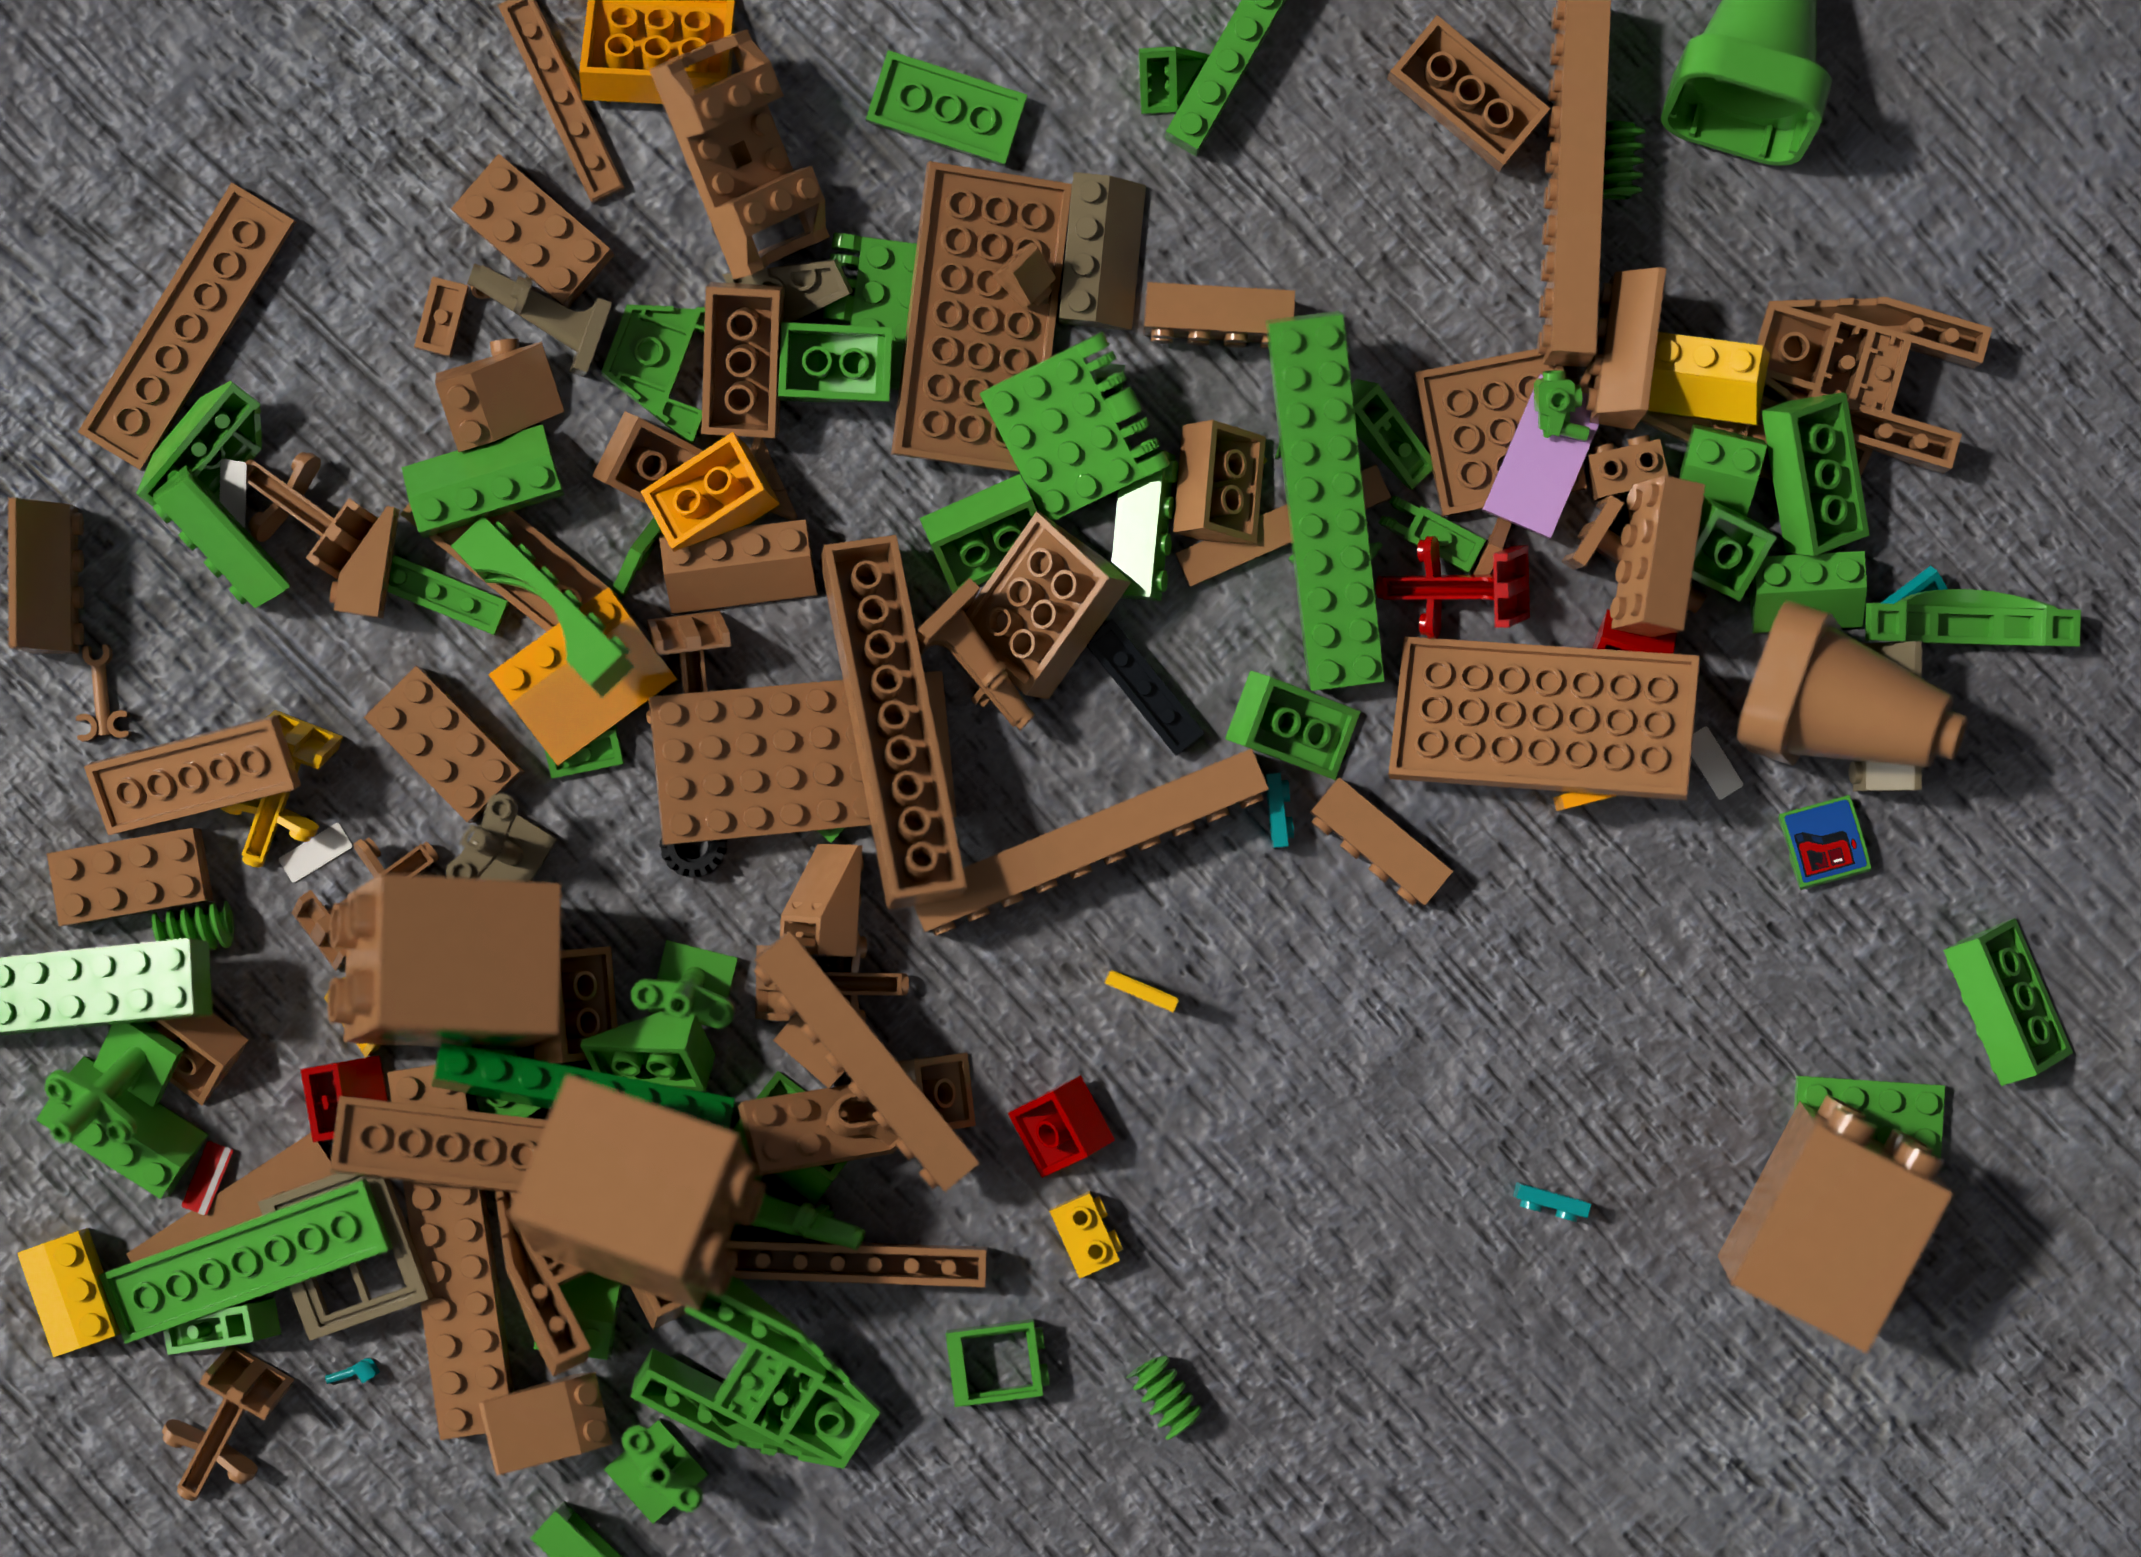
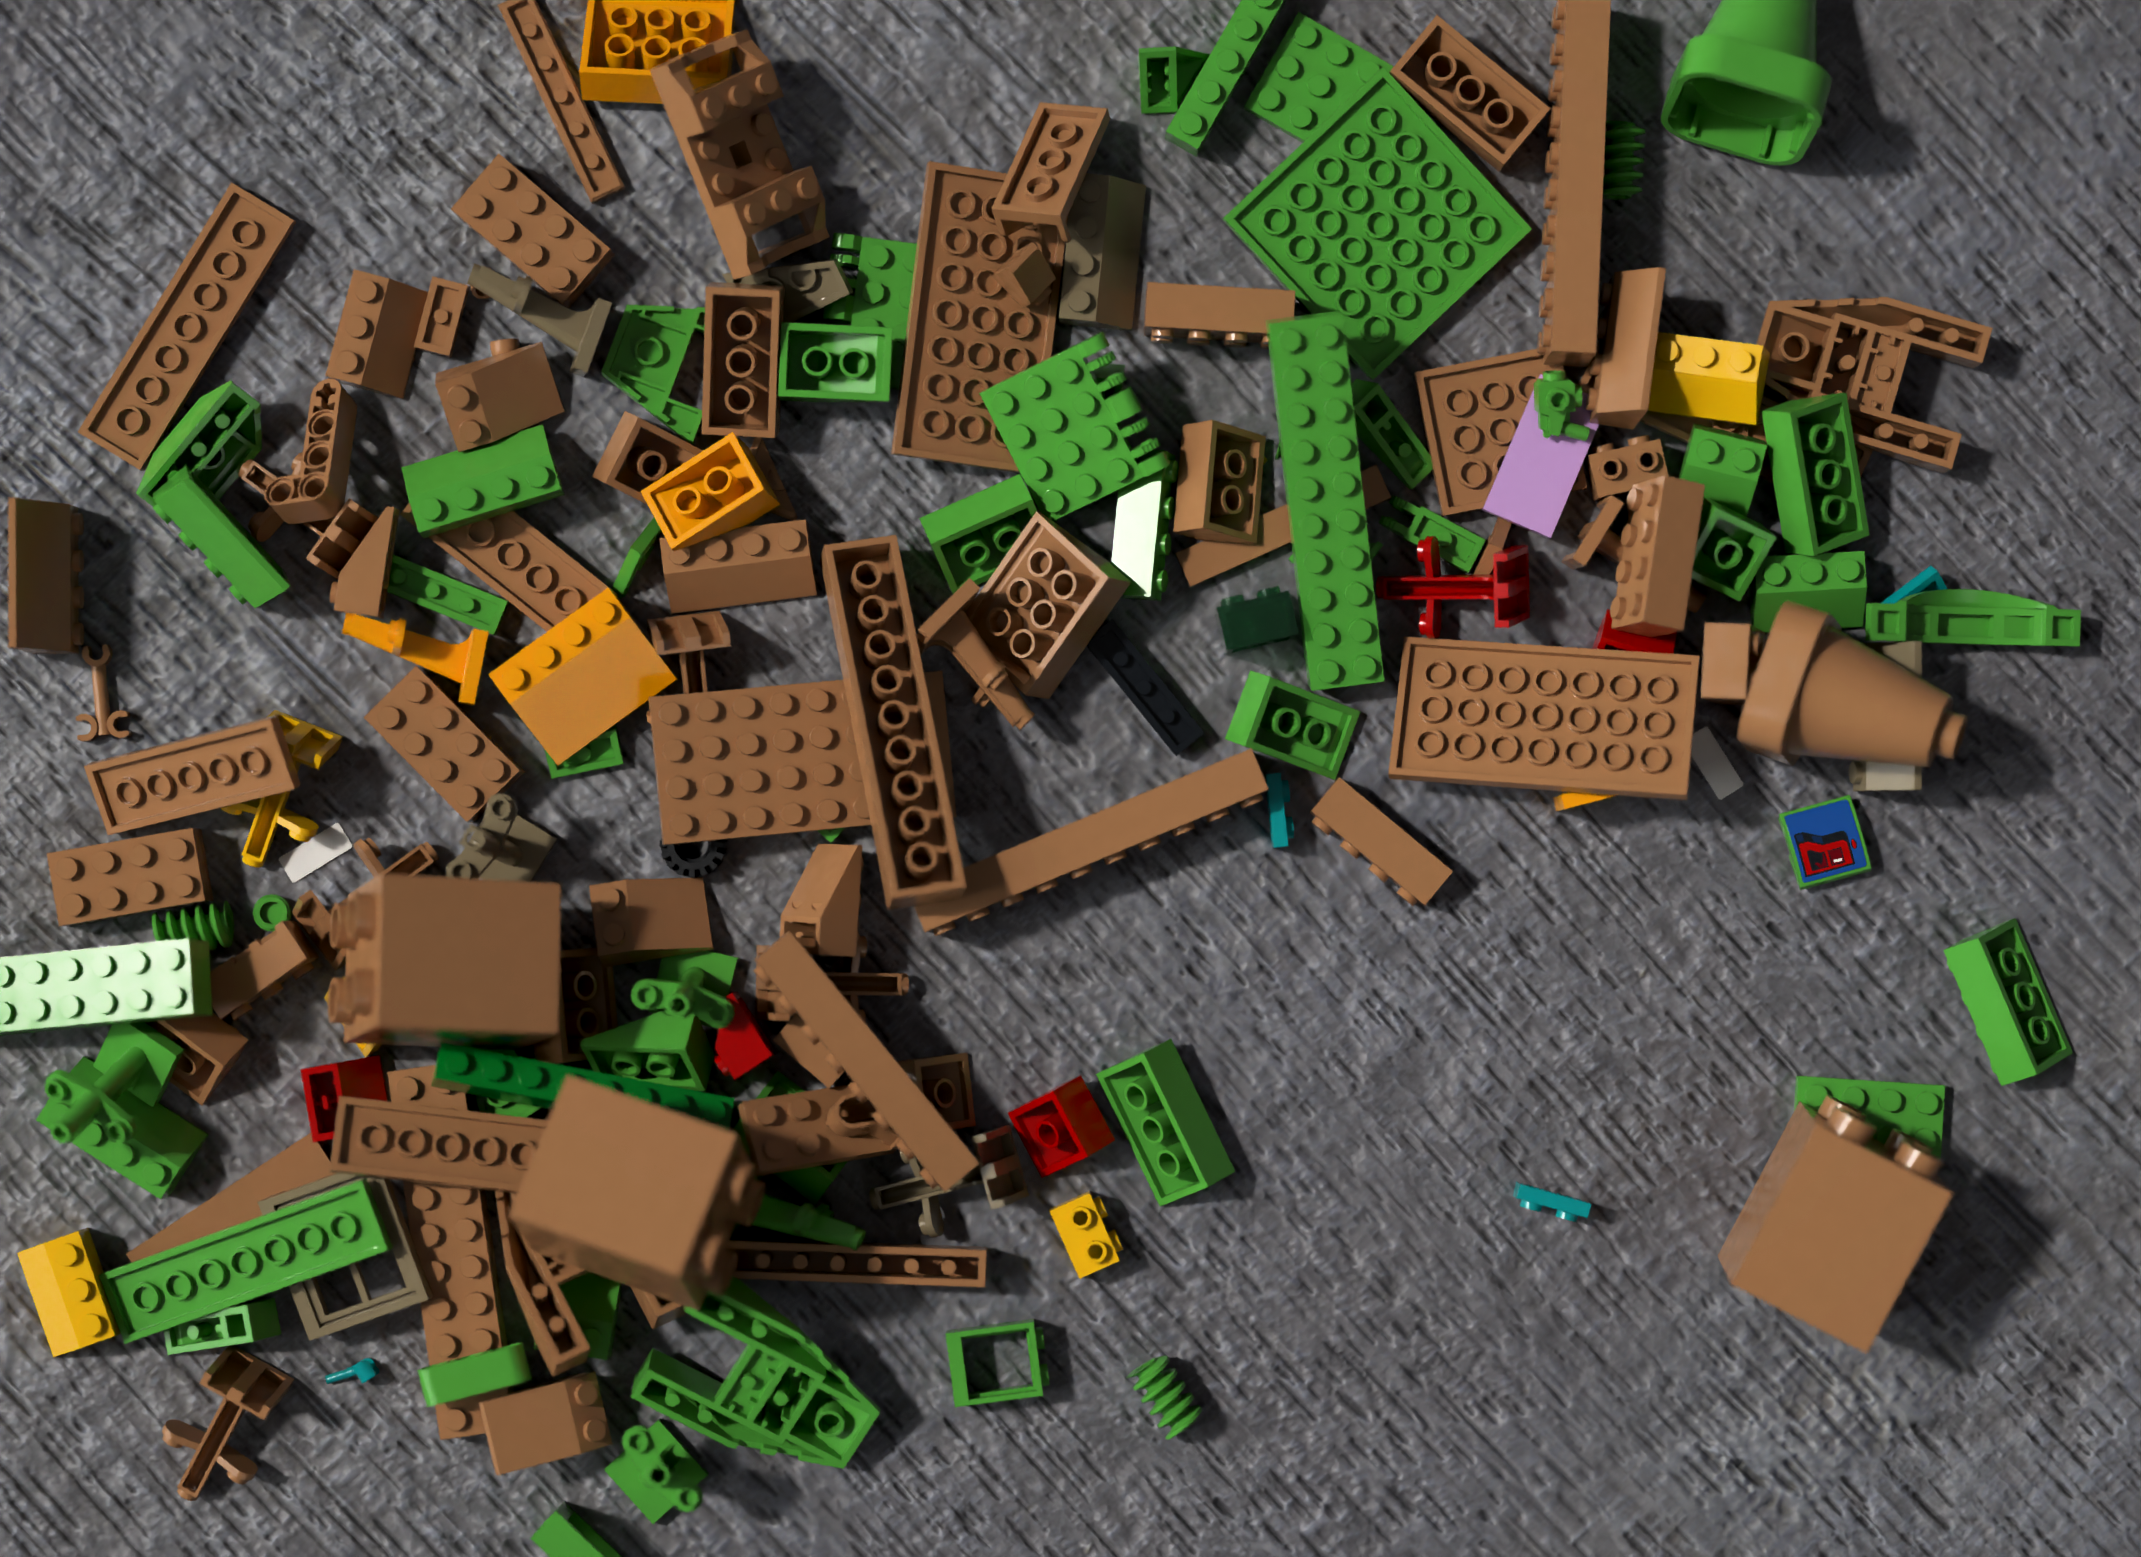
red sticker [181,1141,233,1215] -> none
white sticker [220,458,247,528] -> none
bright green arch [451,516,634,698] -> none
bright green plate [865,50,1027,166] -> none
yellow tile [1104,970,1178,1012] -> none
none -> medium nougat wedge [210,921,319,1021]
none -> bright green tile [253,894,292,931]
none -> medium nougat beam [264,378,357,524]
none -> medium nougat slope [325,269,428,399]
none -> light orange piece [342,612,489,705]
none -> bright green beam [417,1342,531,1407]
none -> medium nougat slope [589,877,714,967]
none -> red slope [714,991,777,1080]
none -> dark tan piece [869,1124,1029,1238]
none -> medium nougat plate [991,102,1111,242]
none -> bright green slope [1096,1039,1235,1206]
none -> clear green brick [1214,586,1299,655]
none -> bright green plate [1222,67,1532,380]
none -> bright green plate [1244,12,1394,143]
none -> medium nougat brick [1701,623,1768,705]

